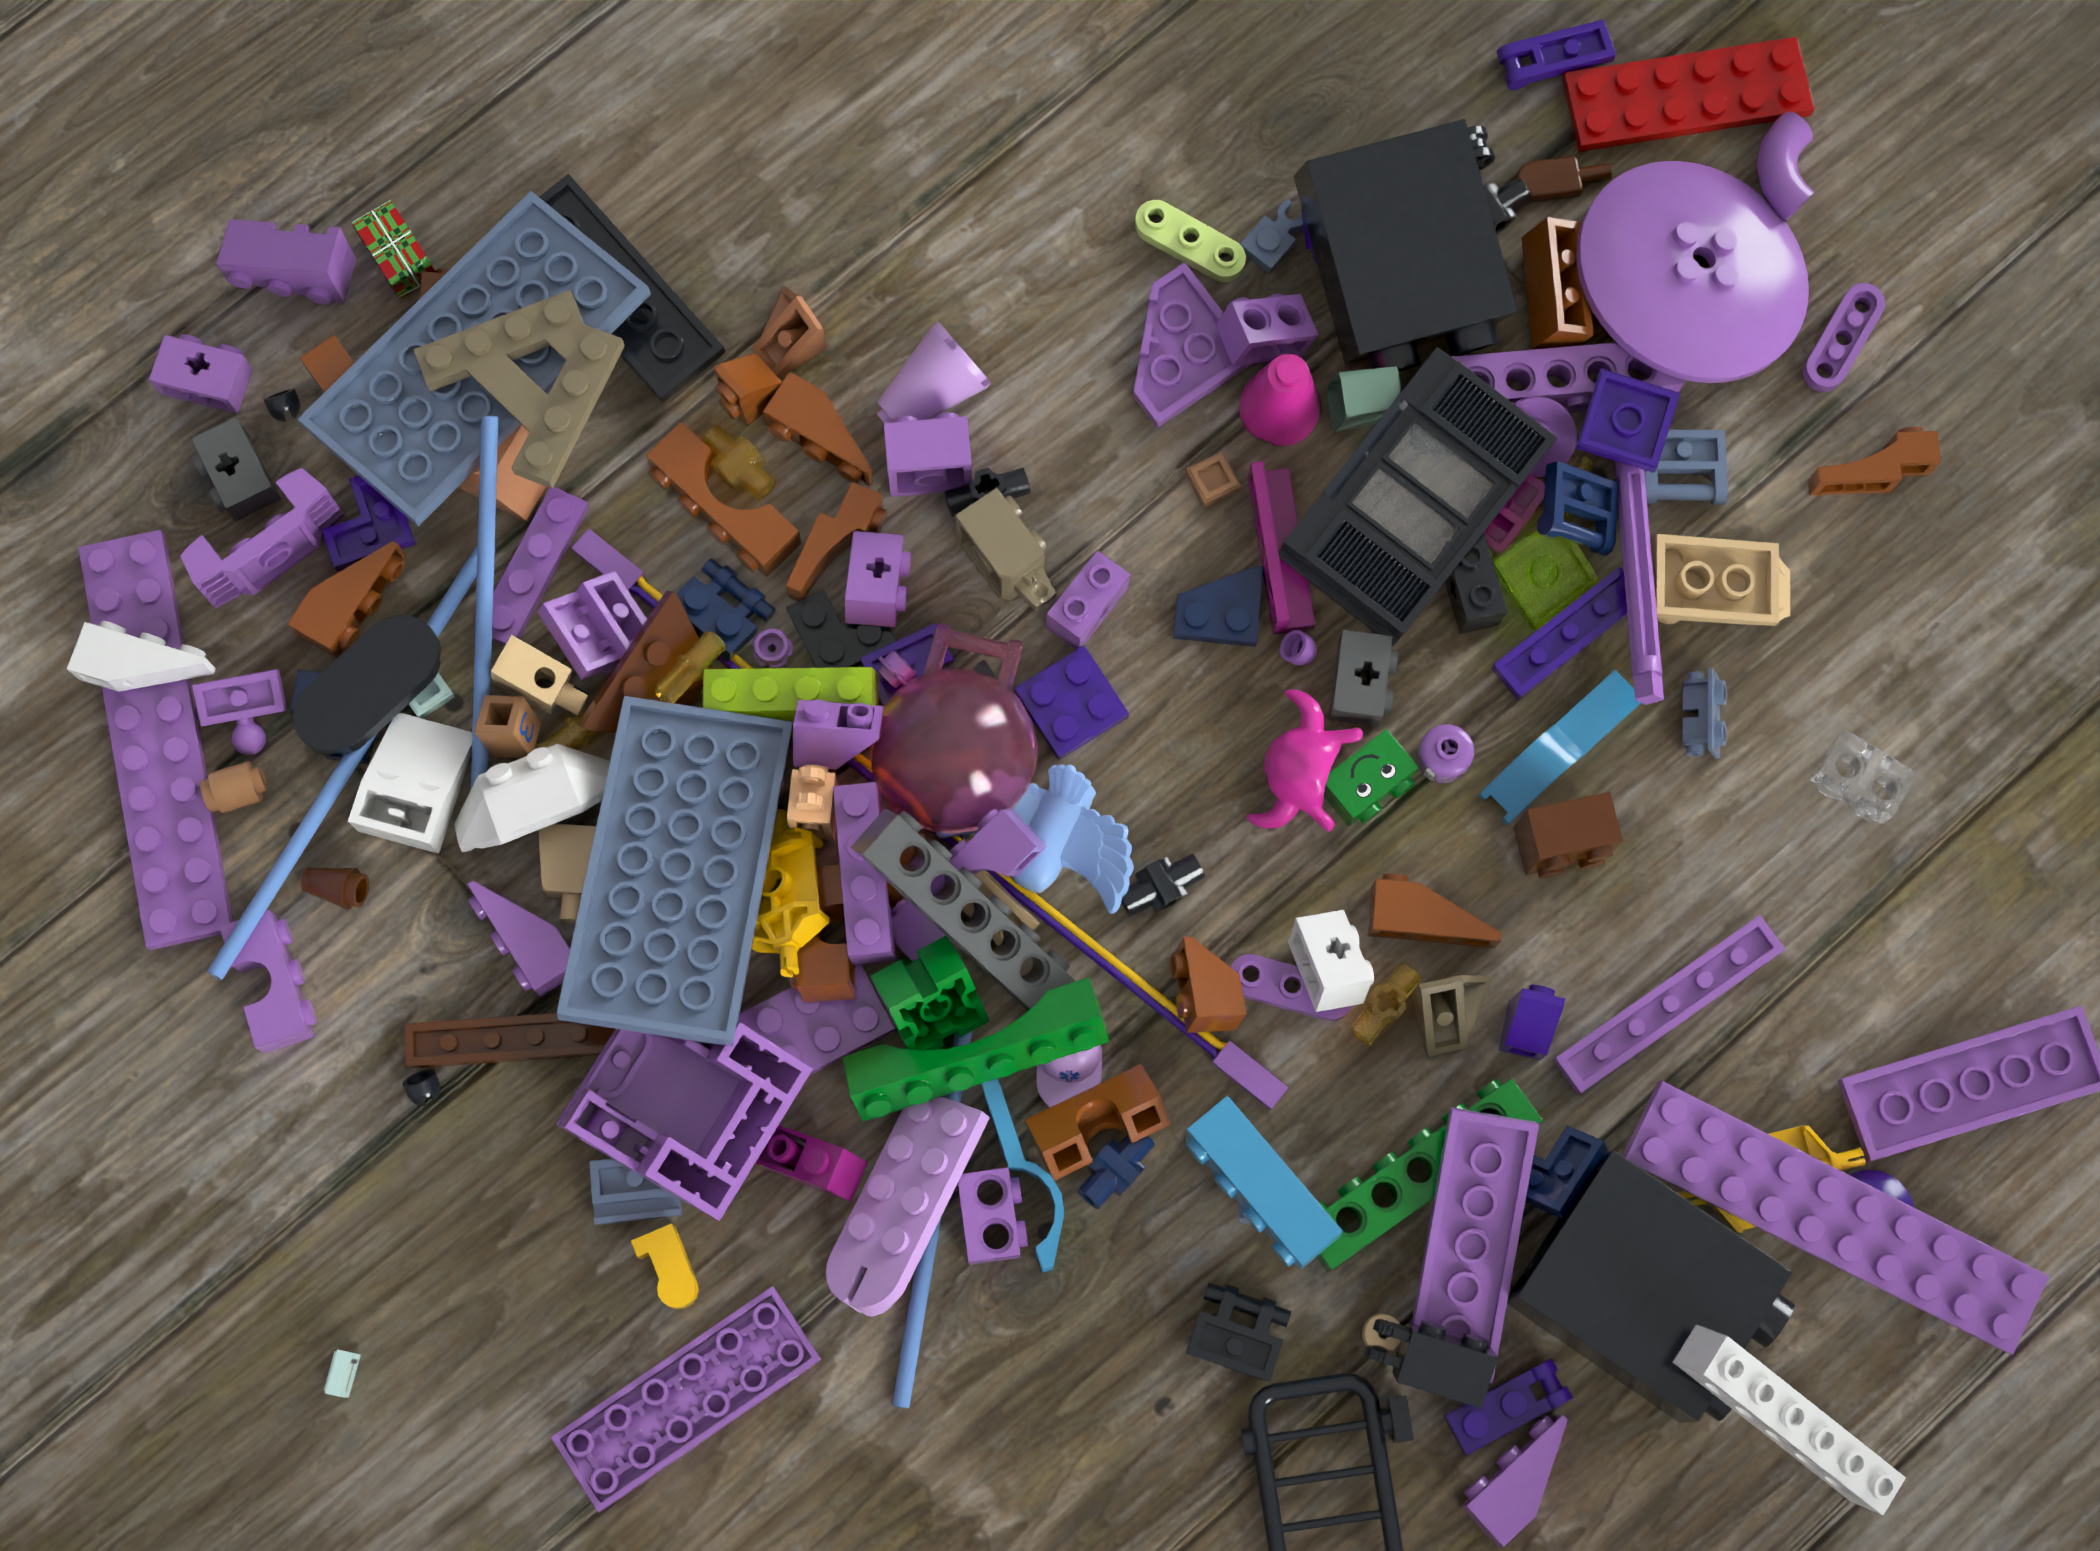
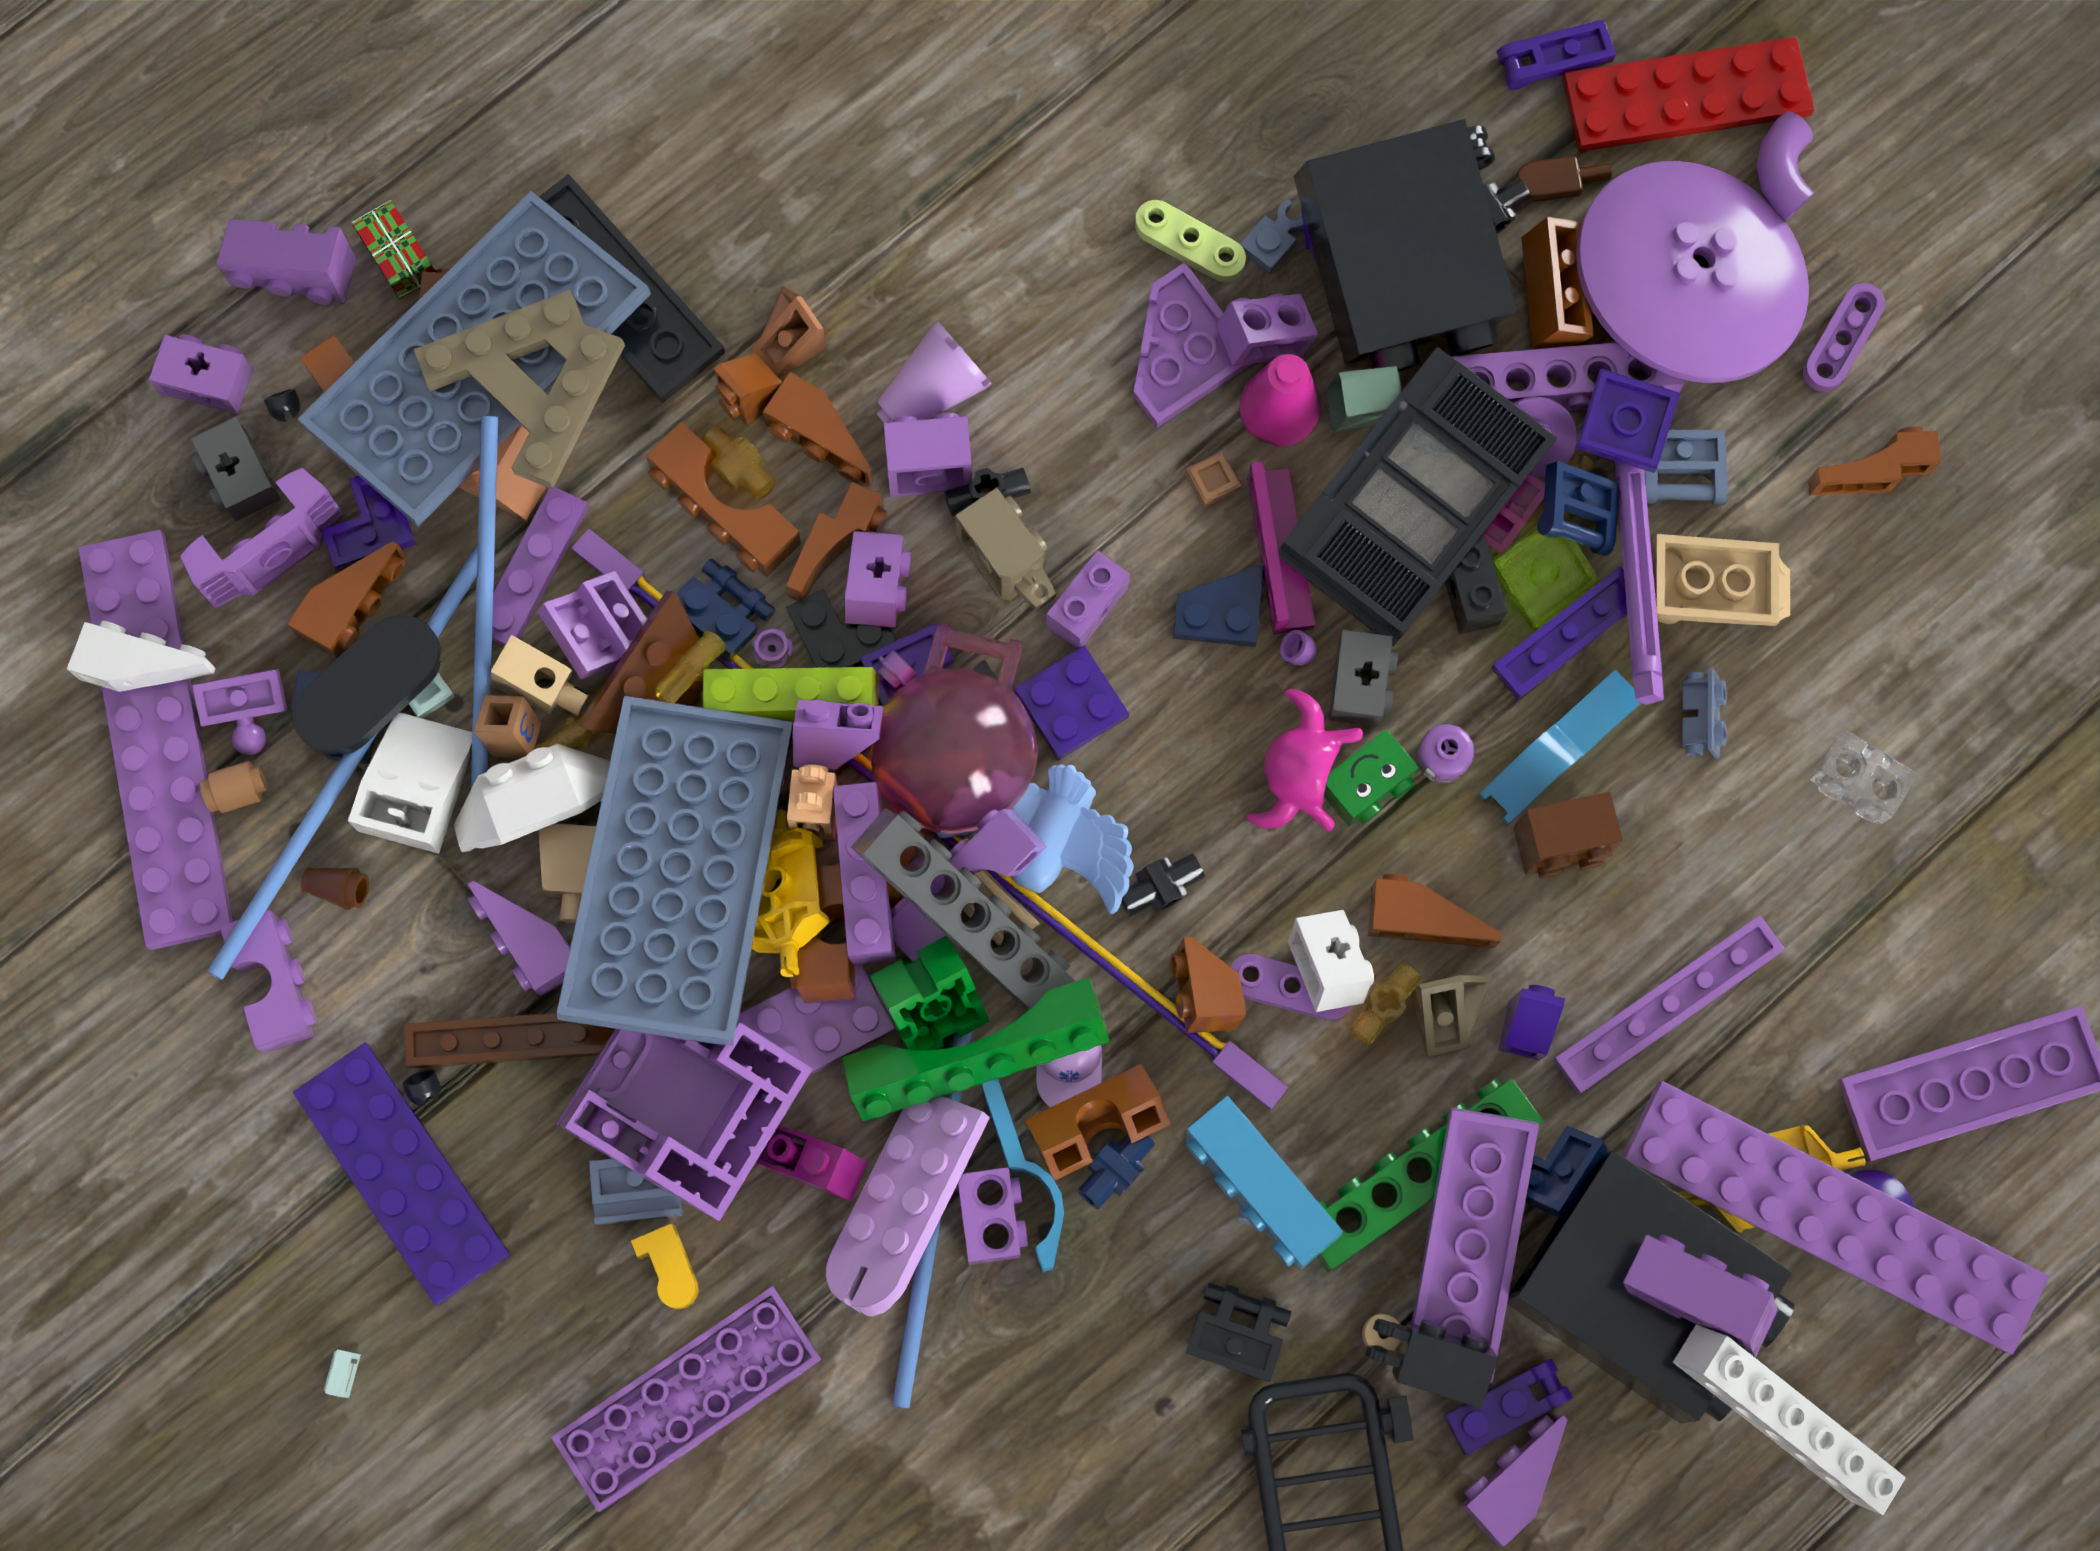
none -> dark purple plate [293,1042,511,1306]
none -> medium lavender wedge [1623,1235,1778,1358]

